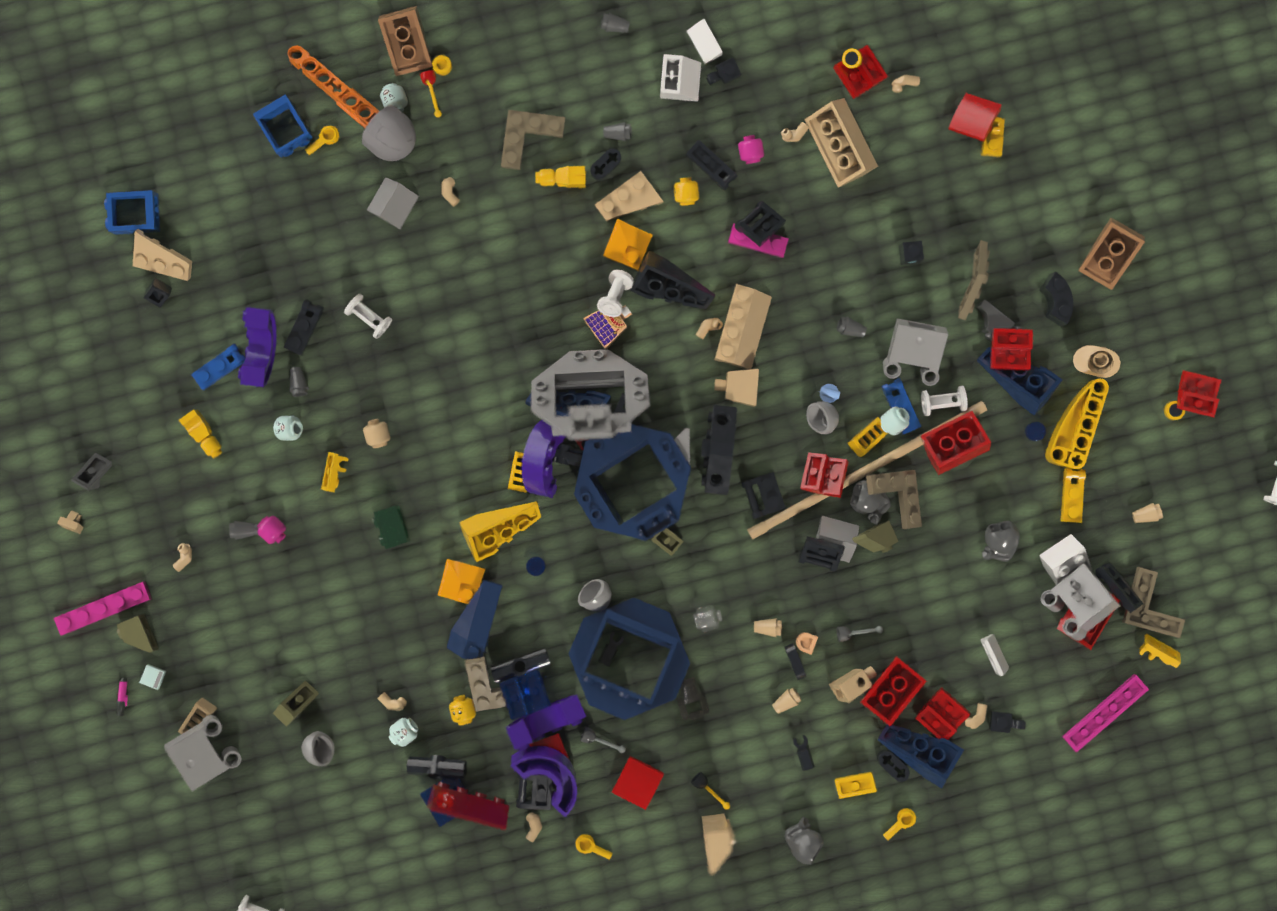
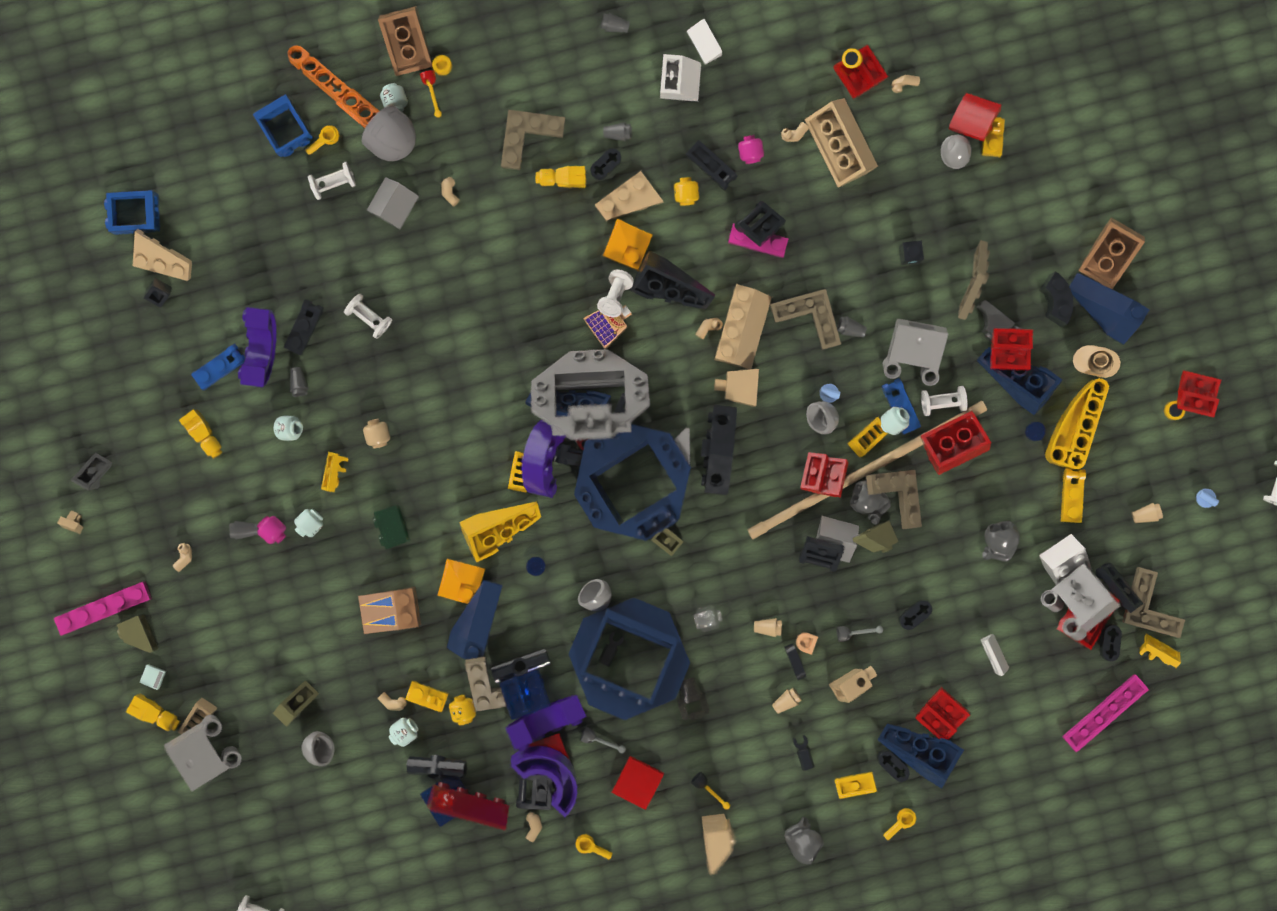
piece [117,678,128,716] -> none
black plate [706,58,742,85] -> none
black plate [741,472,786,519] -> none
red slope [860,656,926,726] -> none
tan arm [965,703,987,729] -> none
black plate [990,711,1026,733] -> none
none -> yellow piece [126,694,180,731]
none -> light aqua head [294,508,323,537]
none -> white hose [308,162,356,200]
none -> medium nougat slope [358,587,421,634]
none -> yellow plate [405,681,449,712]
none -> dark tan plate [770,289,841,350]
none -> black beam [899,600,932,630]
none -> light grey hat [941,135,971,169]
none -> dark blue wedge [1069,273,1150,345]
none -> black beam [1100,624,1122,662]
none -> light blue plate [1196,489,1219,508]

